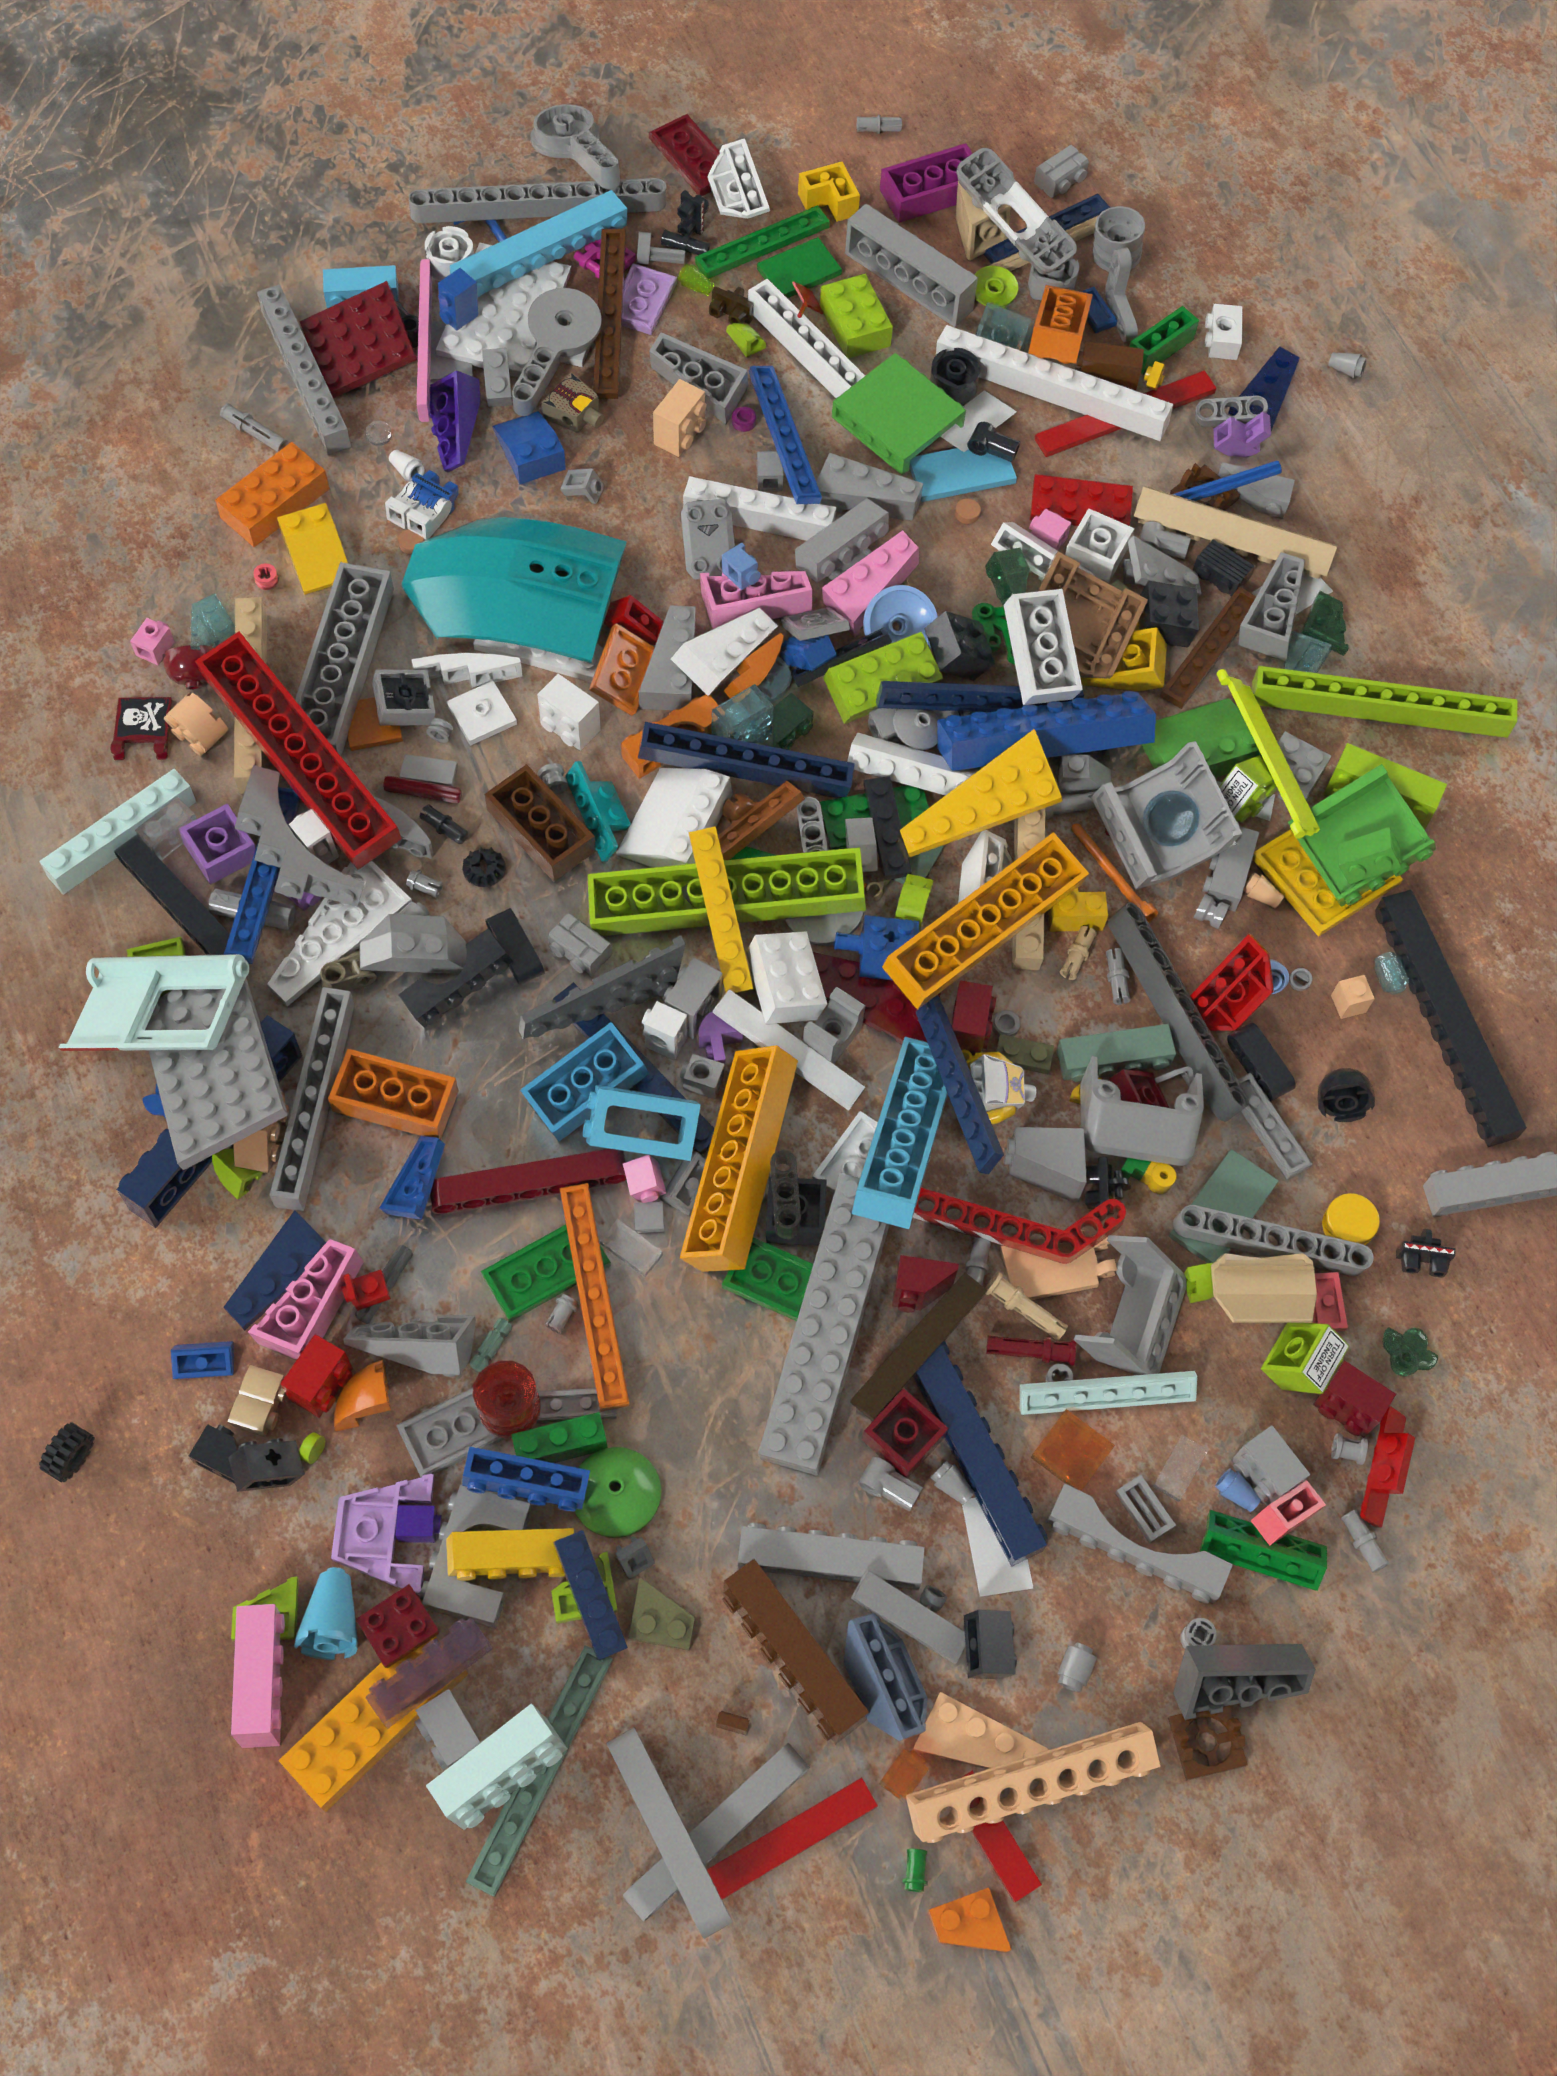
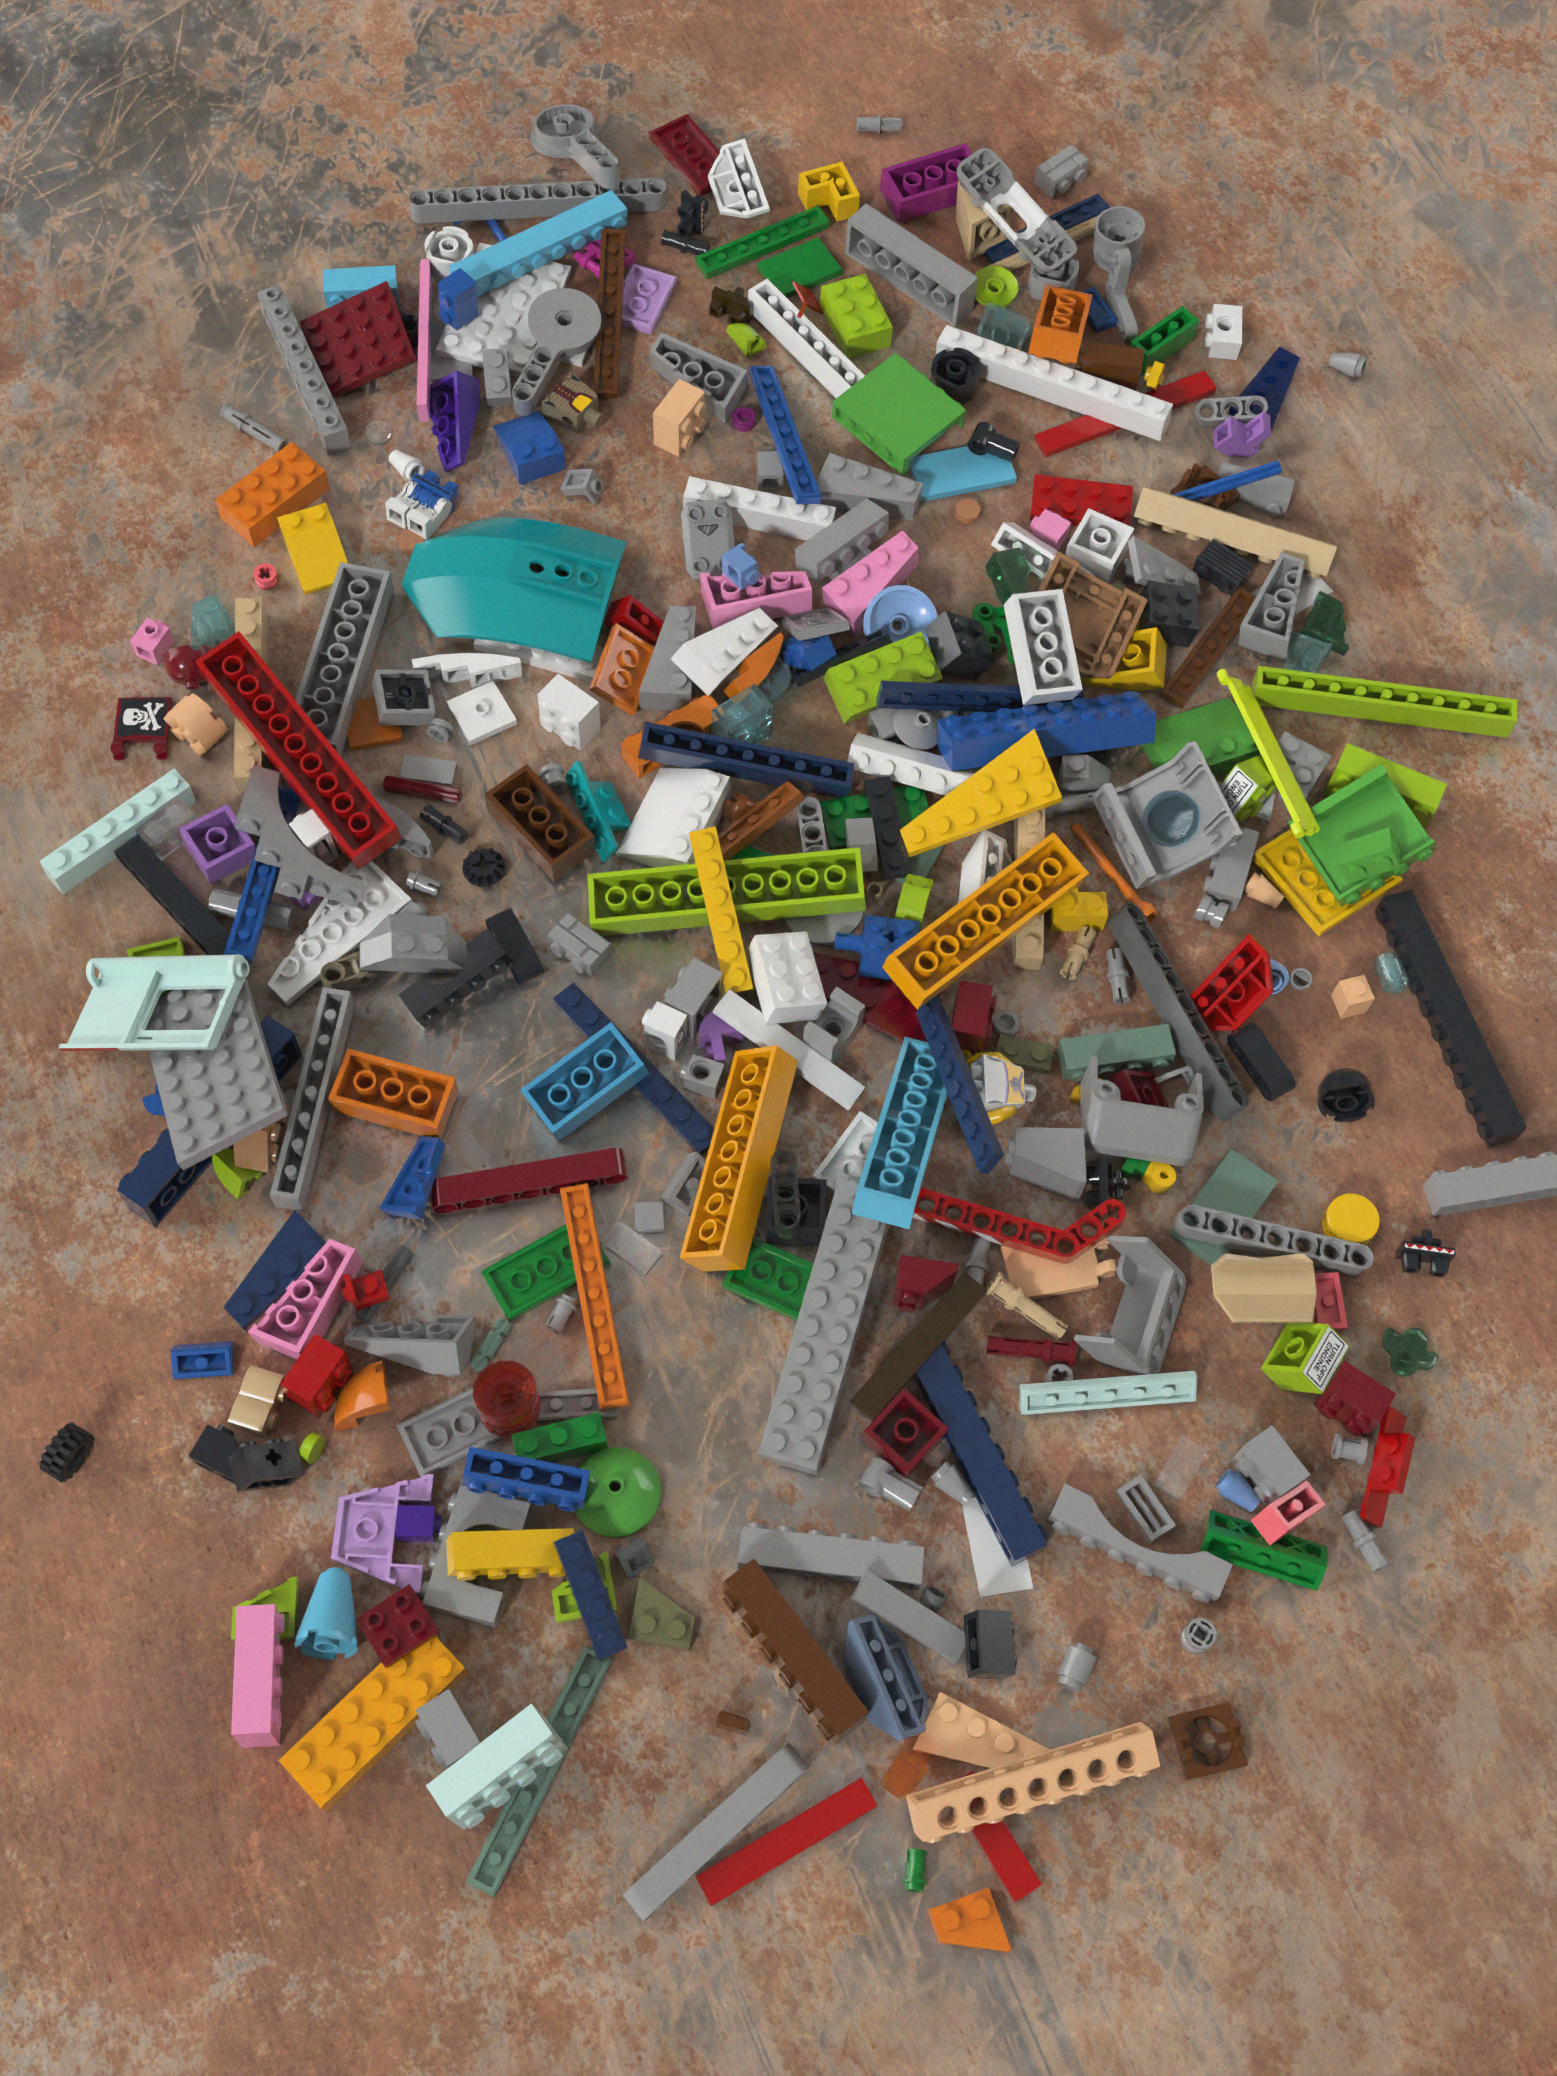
brick [365,1617,492,1729] -> none
dark grey wing [518,935,686,1039] -> none
medium azure piece [583,1085,701,1161] -> none
light grey beam [606,1727,733,1939] -> none
bright pink brick [623,1155,666,1203] -> none
light grey piece [636,232,685,264] -> none
clear neon green cone [677,263,714,296] -> none
clear green slope [772,693,814,750] -> none
white sticker [940,390,1017,452] -> none
clear orange plate [1031,1409,1115,1491] -> none
light grey piece [1139,521,1191,559] -> none
dark grey wedge [1173,1644,1316,1720] -> none
lime brick [1184,1263,1214,1303] -> none
light grey tile [1238,1073,1312,1180] -> none

